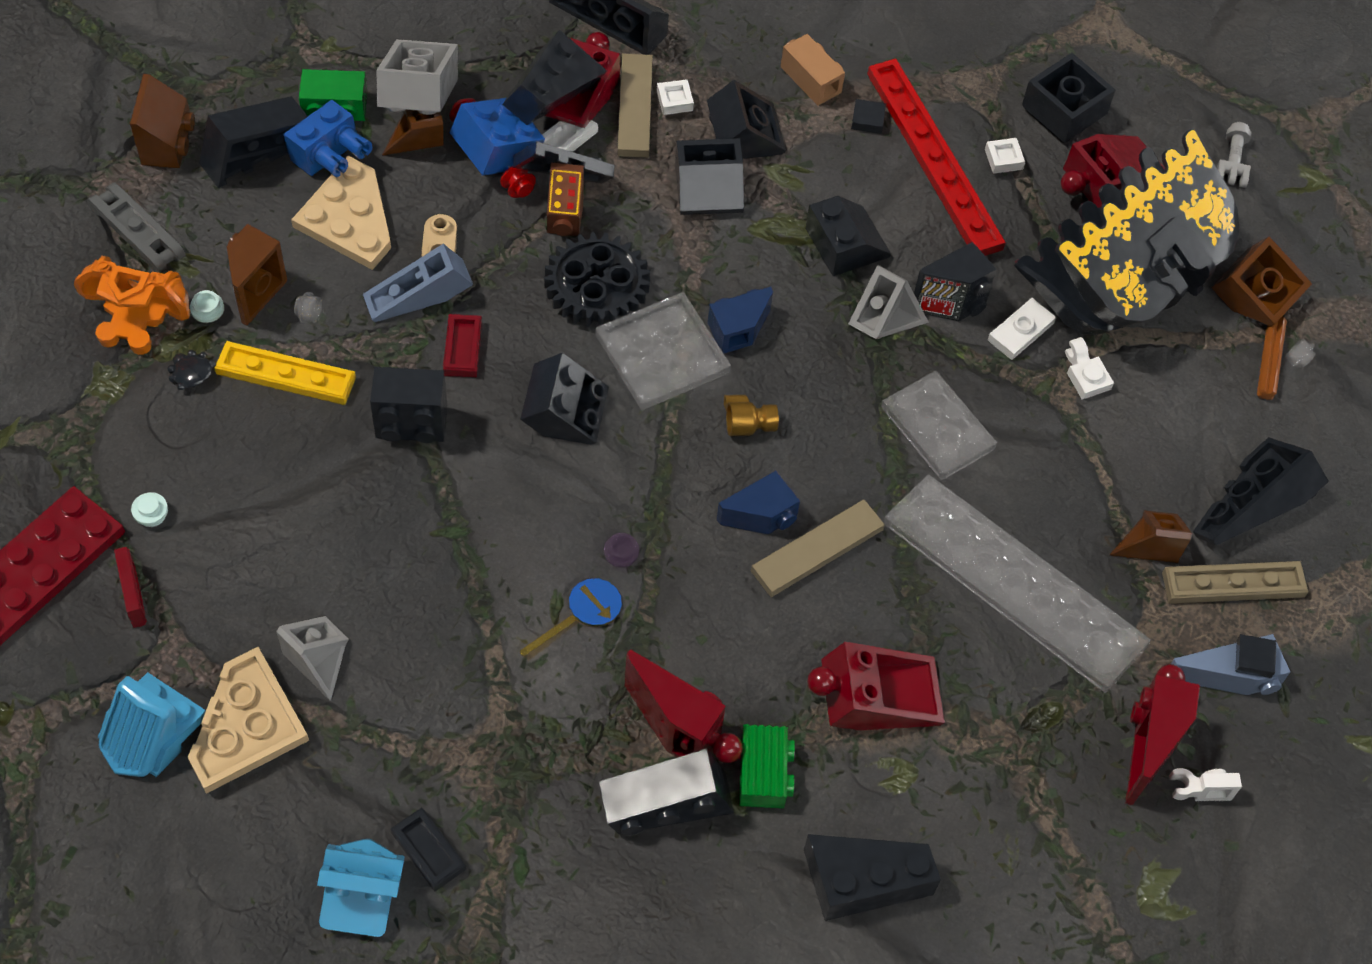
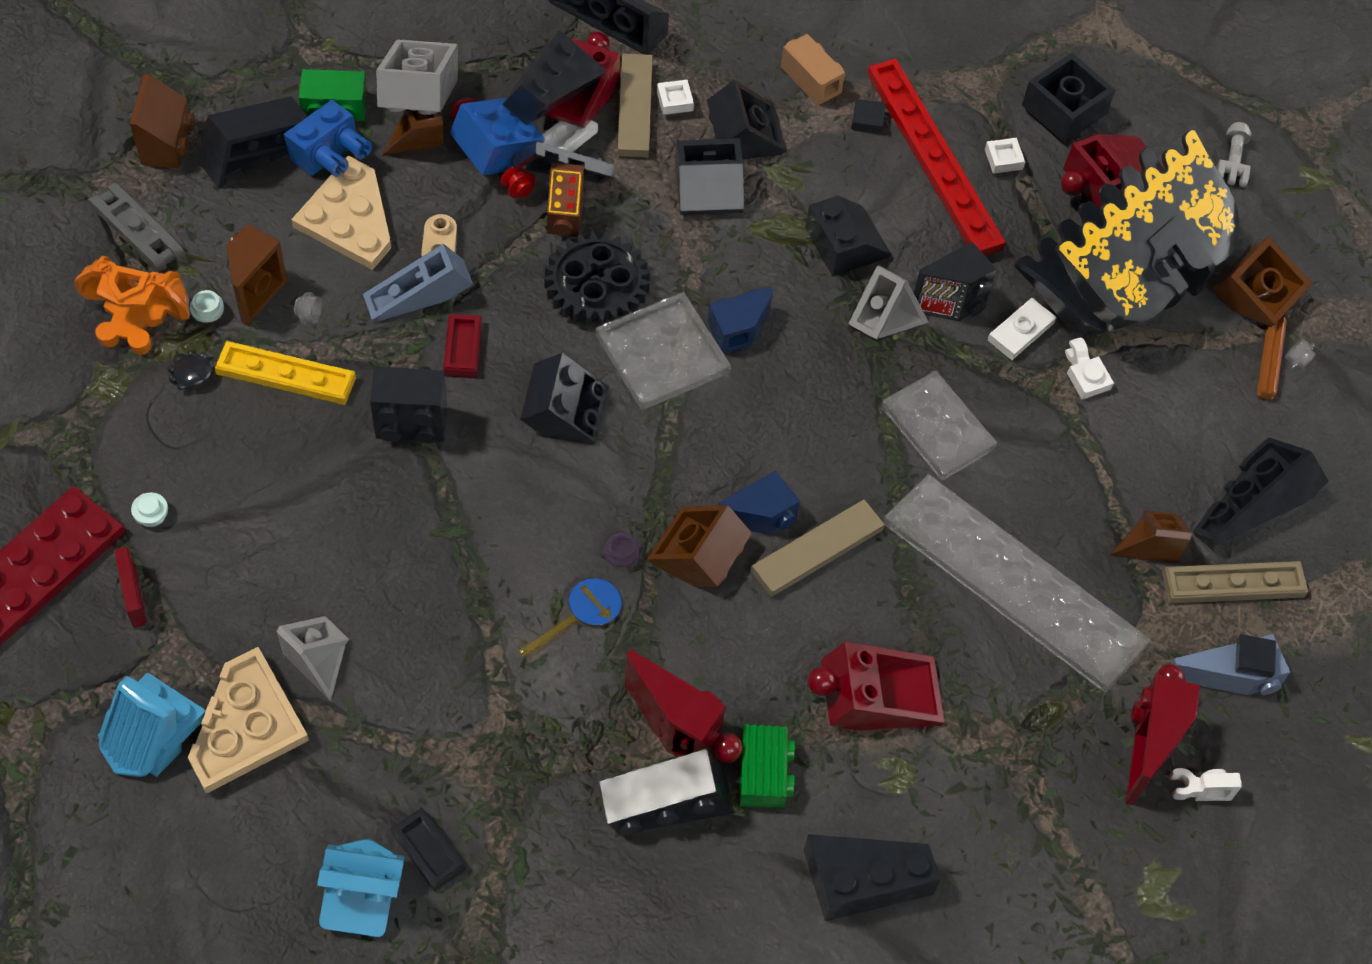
pearl gold piece [724,395,779,436] -> none
none -> reddish brown slope [647,505,752,587]

